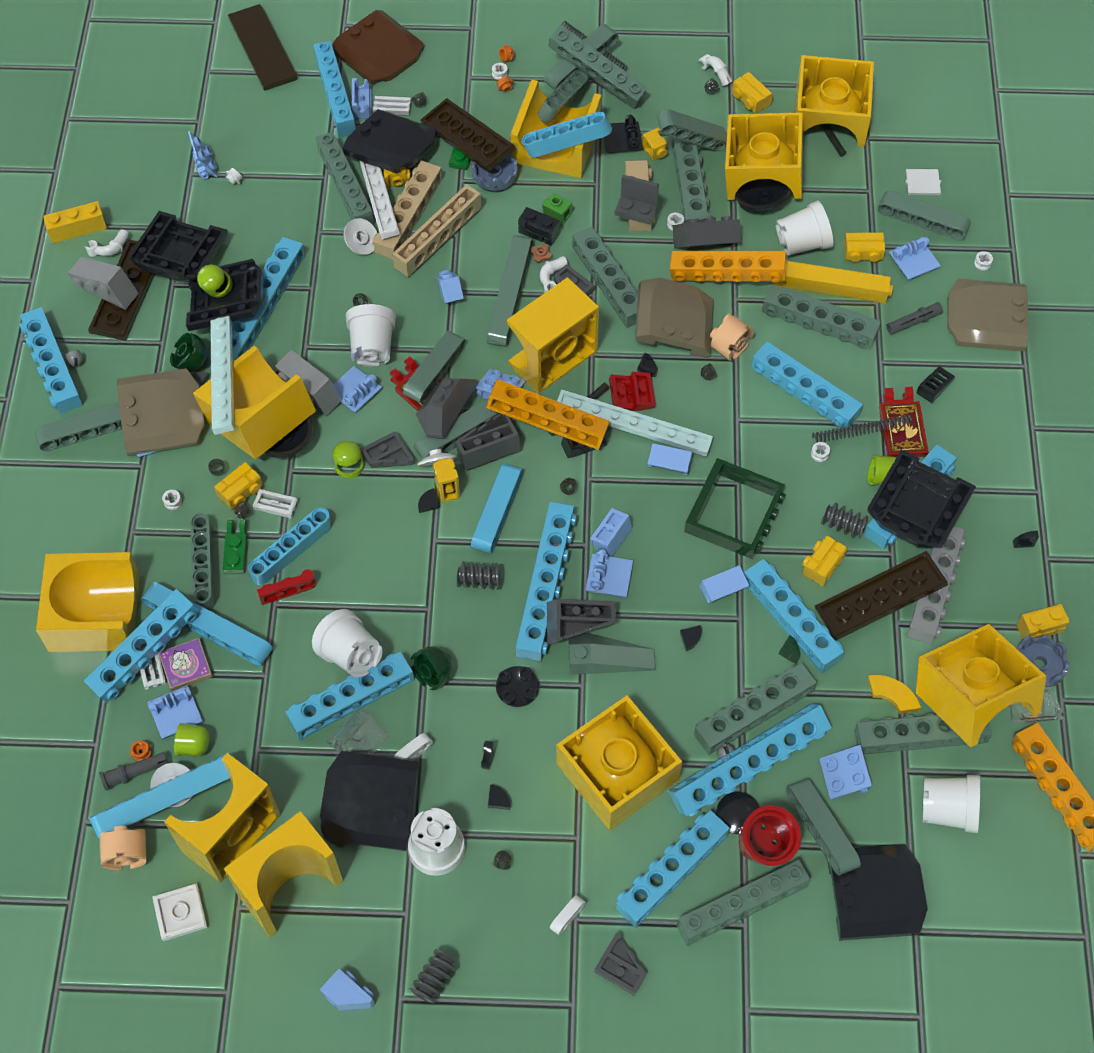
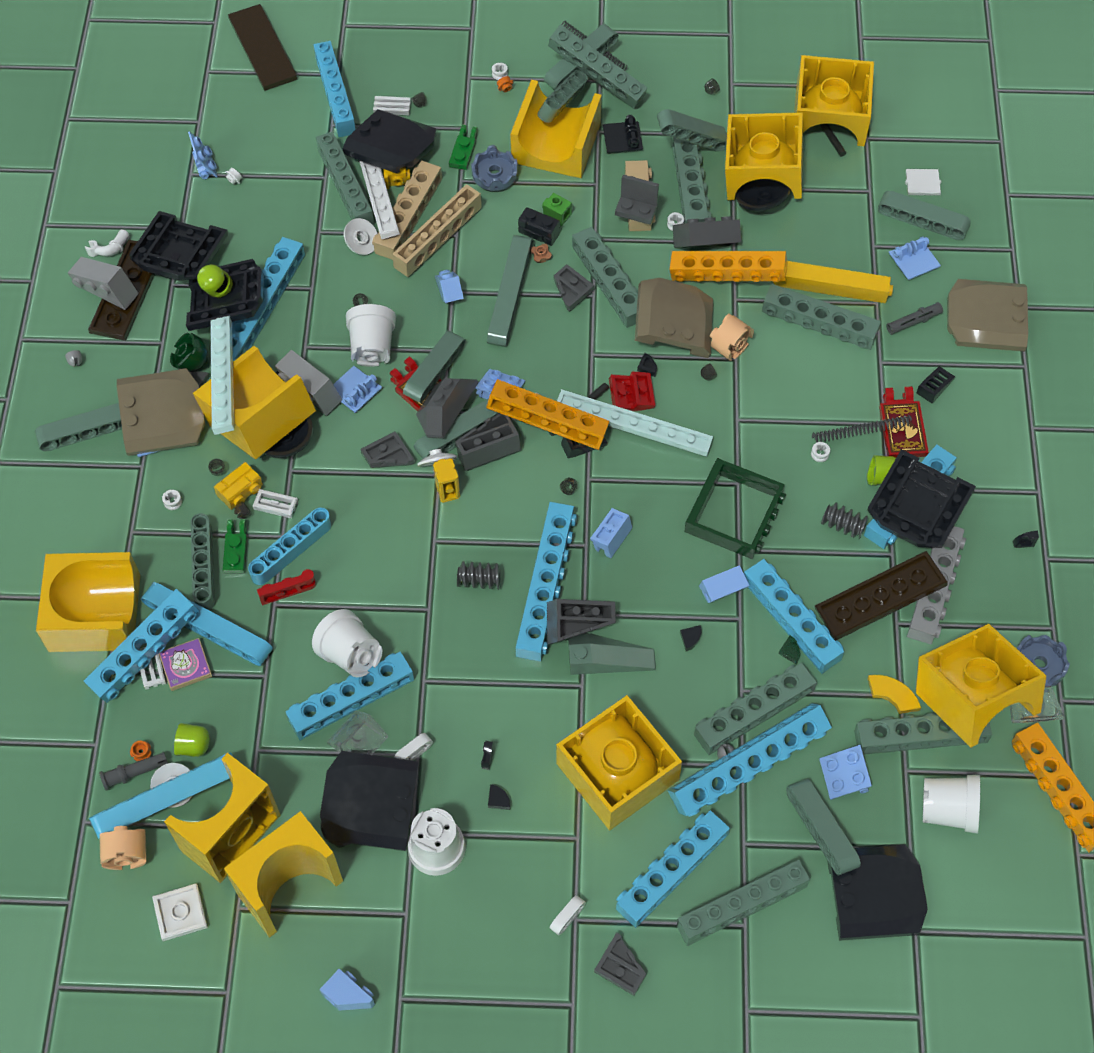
medium azure brick [19,307,82,414] -> none
yellow brick [43,201,107,244] -> none
light blue hinge [147,685,203,739] -> none
reddish brown wedge [332,10,424,85] -> none
lime helmet [332,440,364,479] -> none
light blue hinge [352,78,372,119] -> none
dark grey piece [408,949,456,1004] -> none
dark green cylinder [411,646,452,691] -> none
black tile [418,488,439,513] -> none
dark brown tile [420,98,516,172] -> none
medium azure beam [471,463,523,554] -> none
clear smoke hinge [493,851,512,870] -> none
black dish [496,666,539,707] -> none
orange plate [499,45,514,62] -> none
yellow piece [507,277,599,394] -> none
medium azure beam [521,112,612,157] -> none
white piece [539,256,568,293] -> none
light blue hinge [585,550,633,598] -> none
yellow brick [642,128,668,161] -> none
light blue hinge [648,443,692,475] -> none
white piece [698,54,732,86] -> none
black dish [716,792,760,835] -> none
yellow brick [732,72,773,114] -> none
red piece [738,805,801,866] -> none
medium azure brick [751,342,863,430] -> none
white piece [776,200,834,257] -> none
yellow brick [802,536,847,586] -> none
yellow brick [843,233,885,262] -> none
white bush [974,251,993,271] -> none
yellow brick [1017,604,1069,639] -> none

